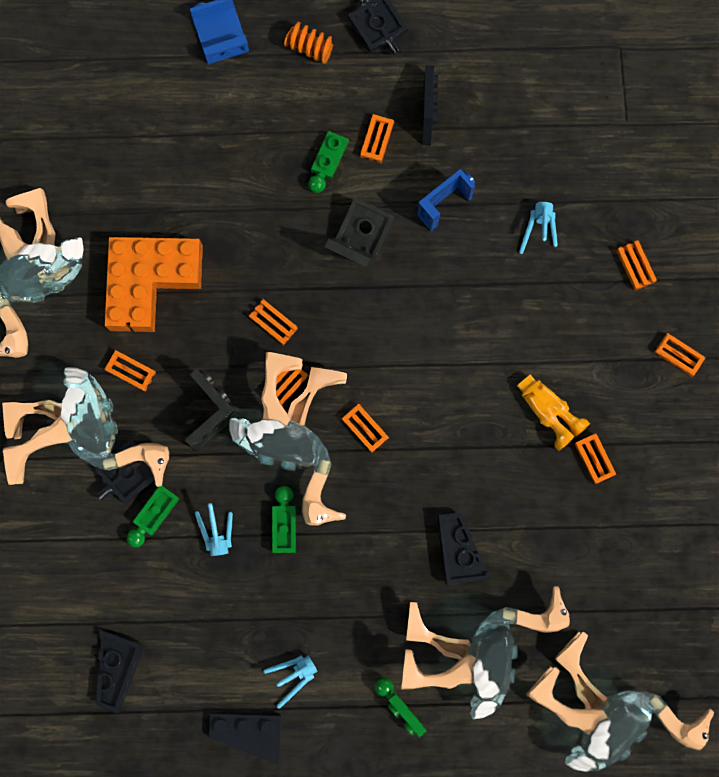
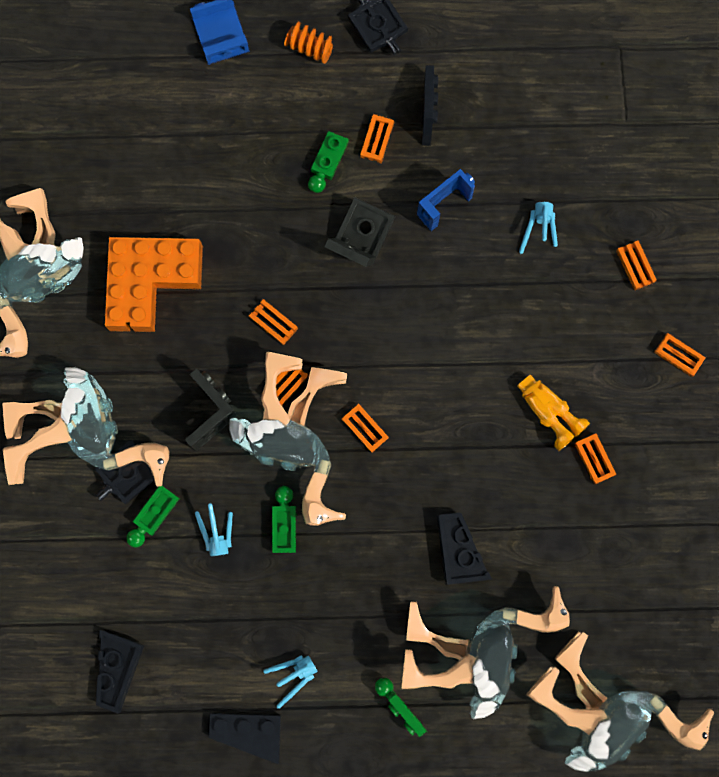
orange tile [104,350,156,392] -> none

